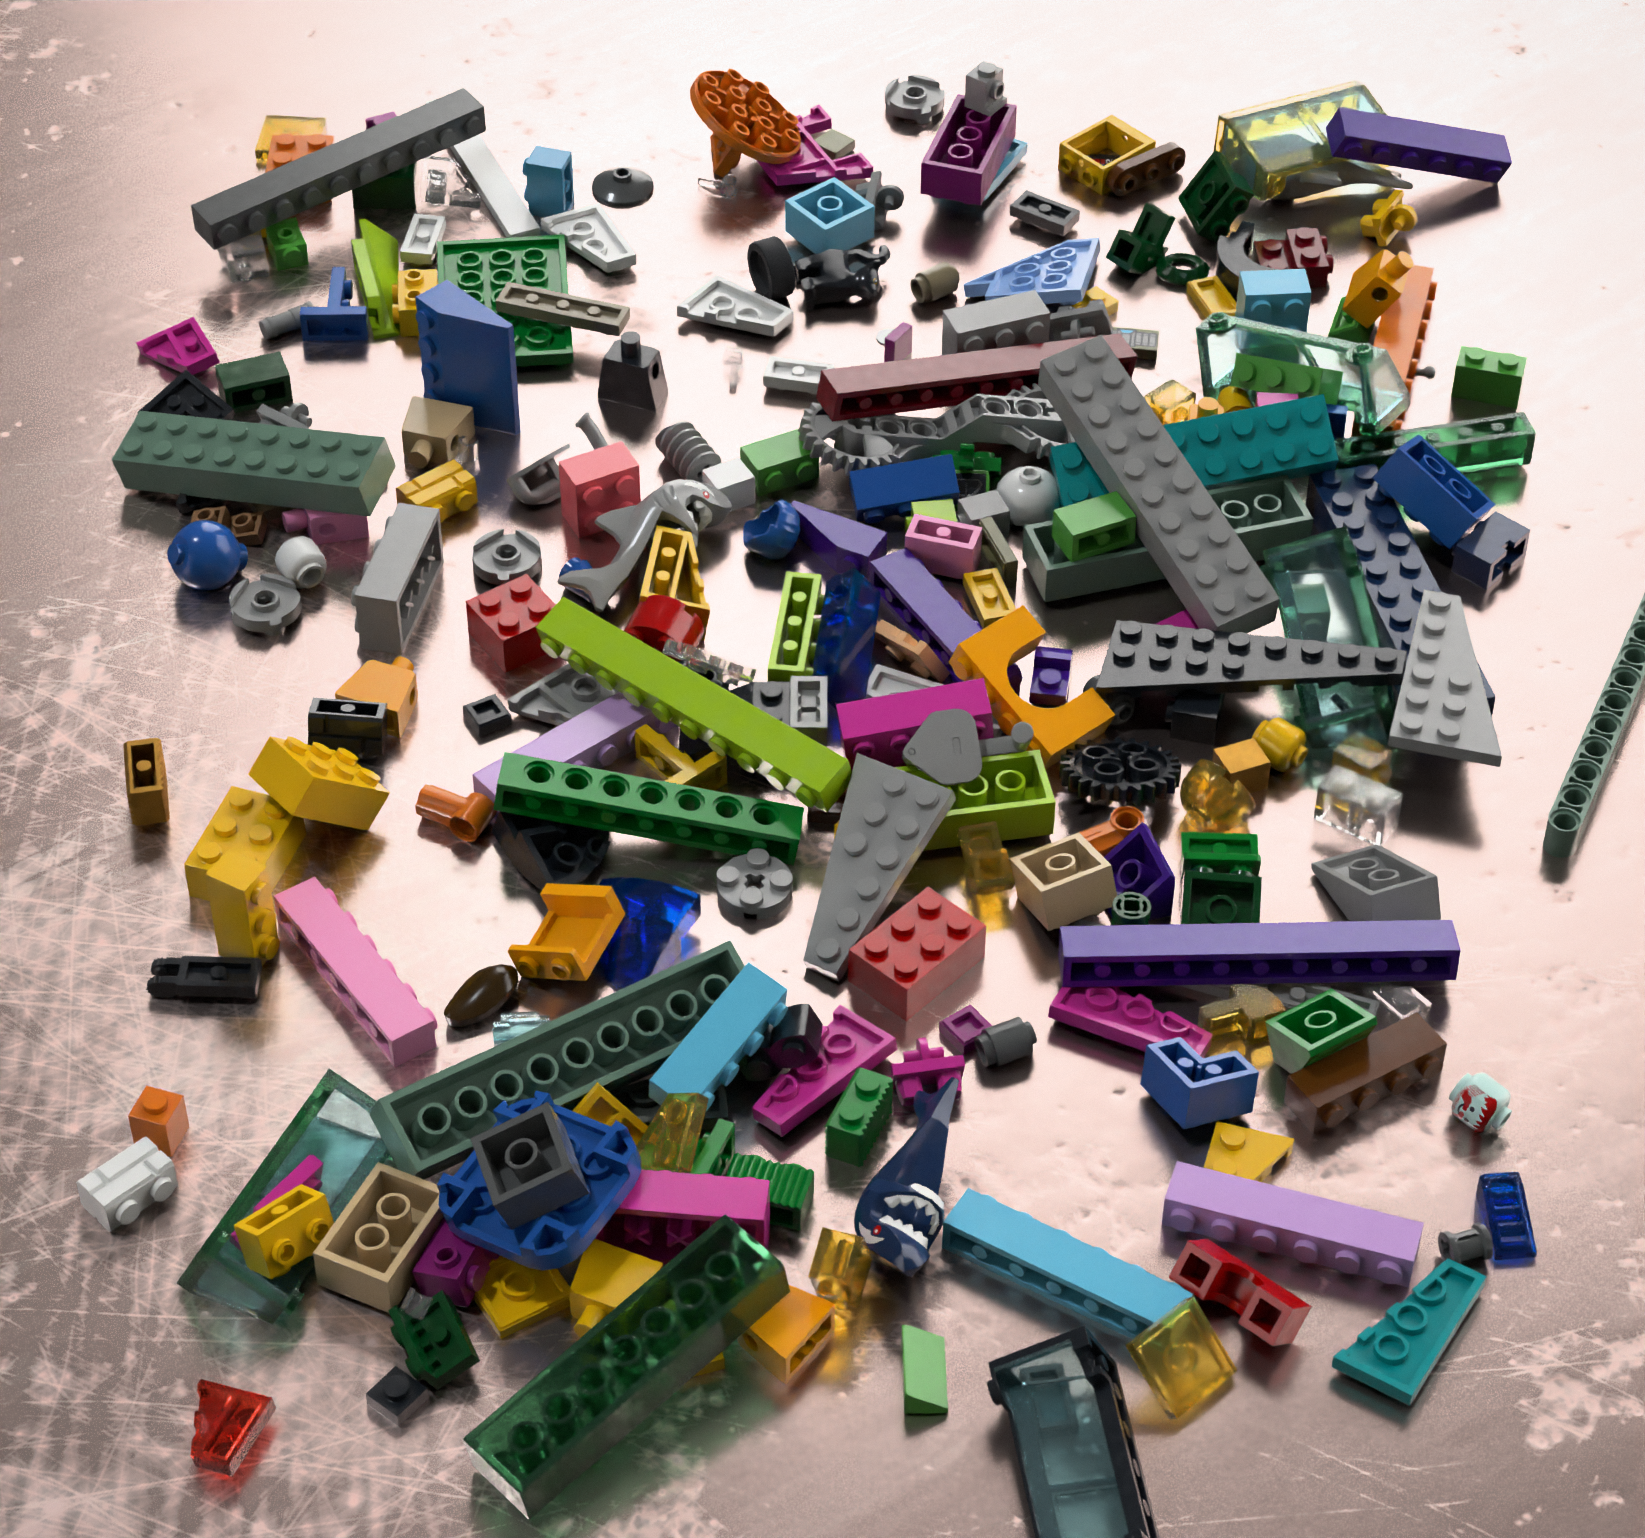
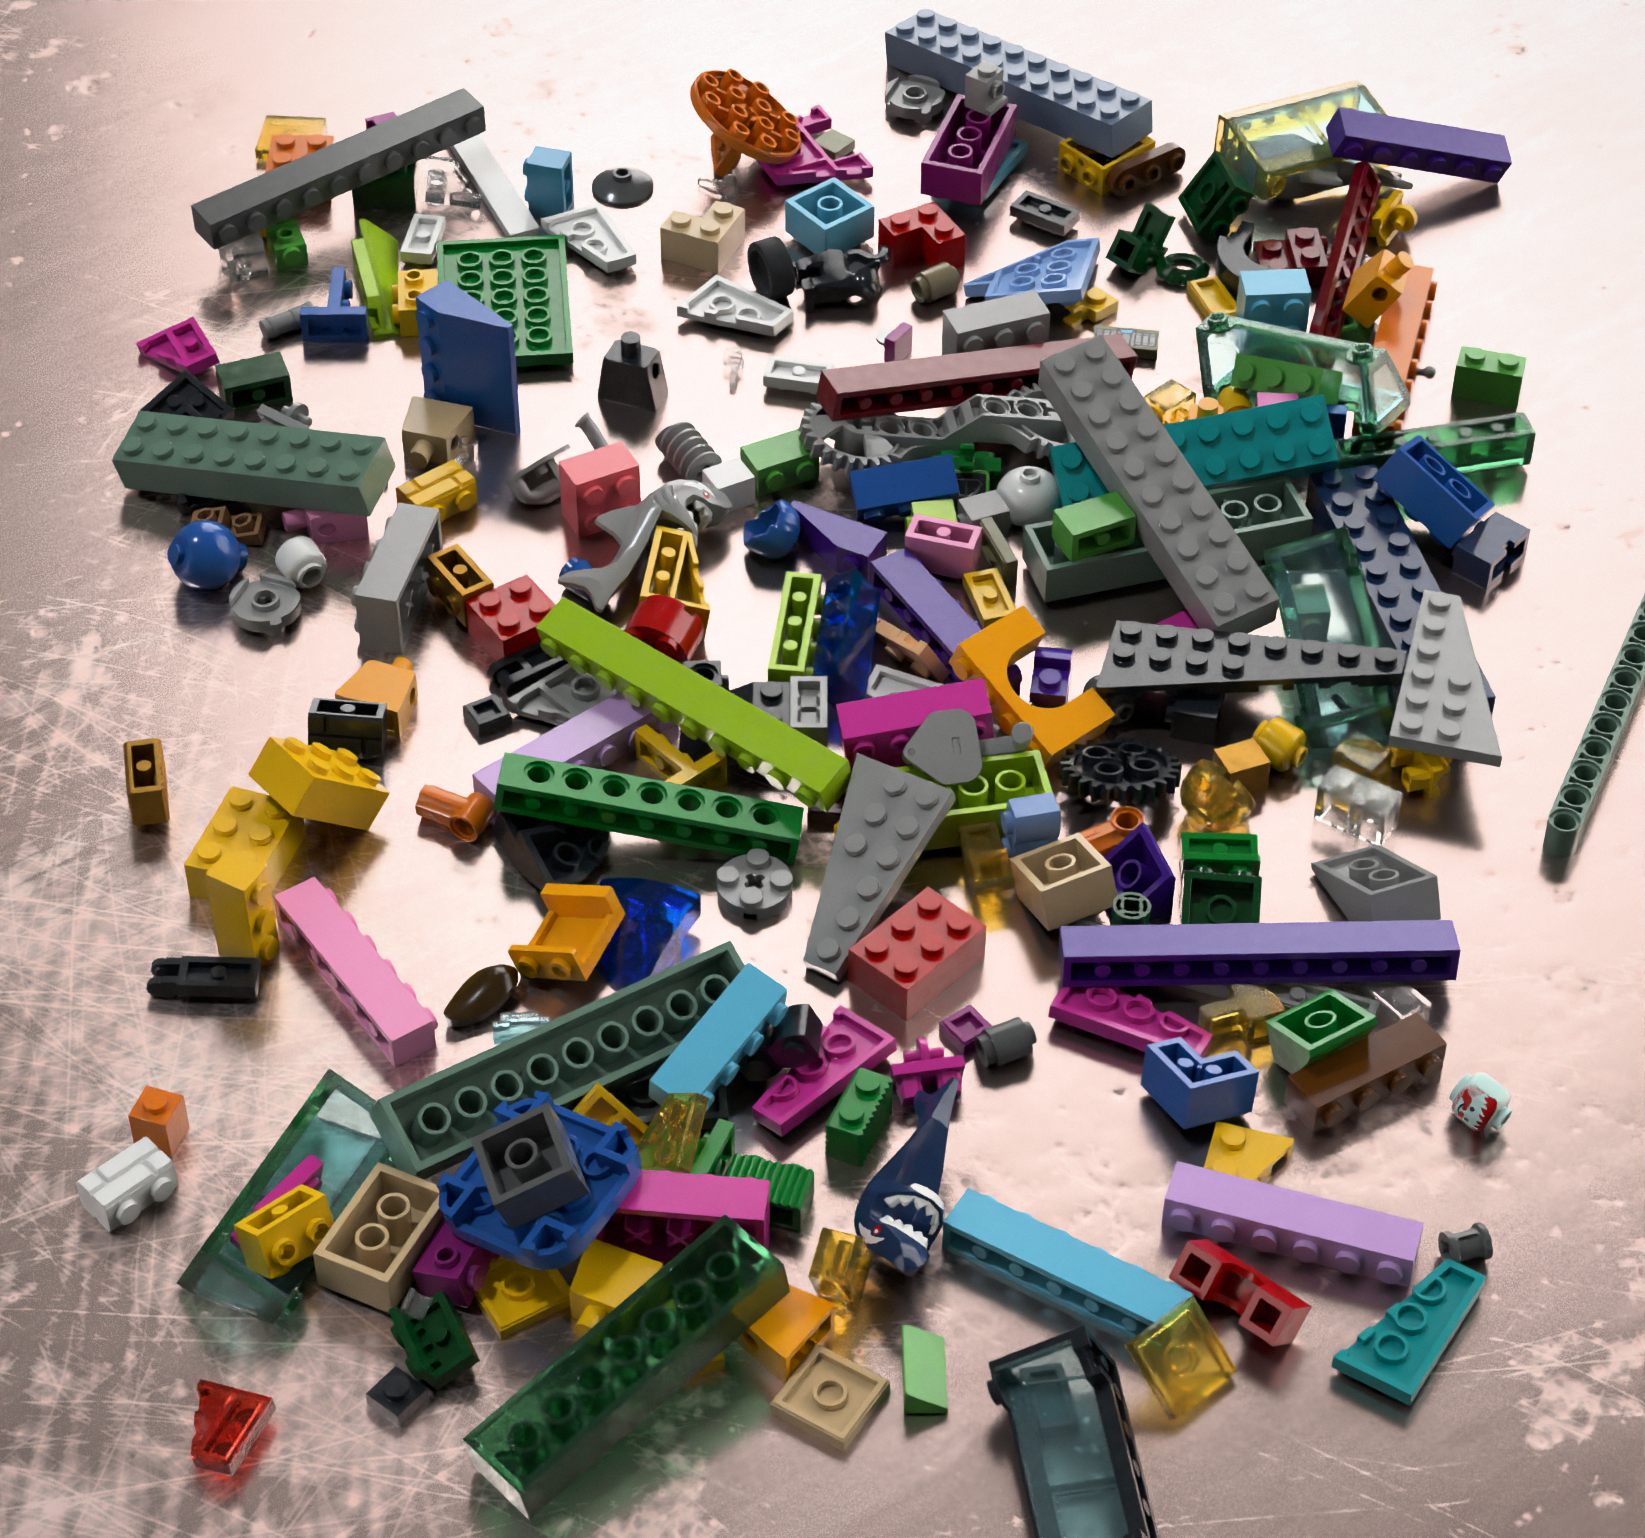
light grey plate [472,529,542,587] -> none
dark tan plate [496,282,631,336] -> none
clear wing [662,639,757,686] -> none
light grey hips [855,170,905,230] -> none
light grey hips [1050,299,1113,341] -> none
clear blue slope [1476,1172,1537,1260] -> none
none -> pearl gold brick [426,543,494,628]
none -> black plate [487,641,568,698]
none -> tan brick [660,201,745,274]
none -> tan tile [770,1343,890,1452]
none -> red brick [878,201,966,268]
none -> sand blue brick [884,8,1153,158]
none -> medium blue brick [999,792,1061,869]
none -> dark red plate [1300,159,1382,369]
none -> yellow hips [1386,745,1453,798]

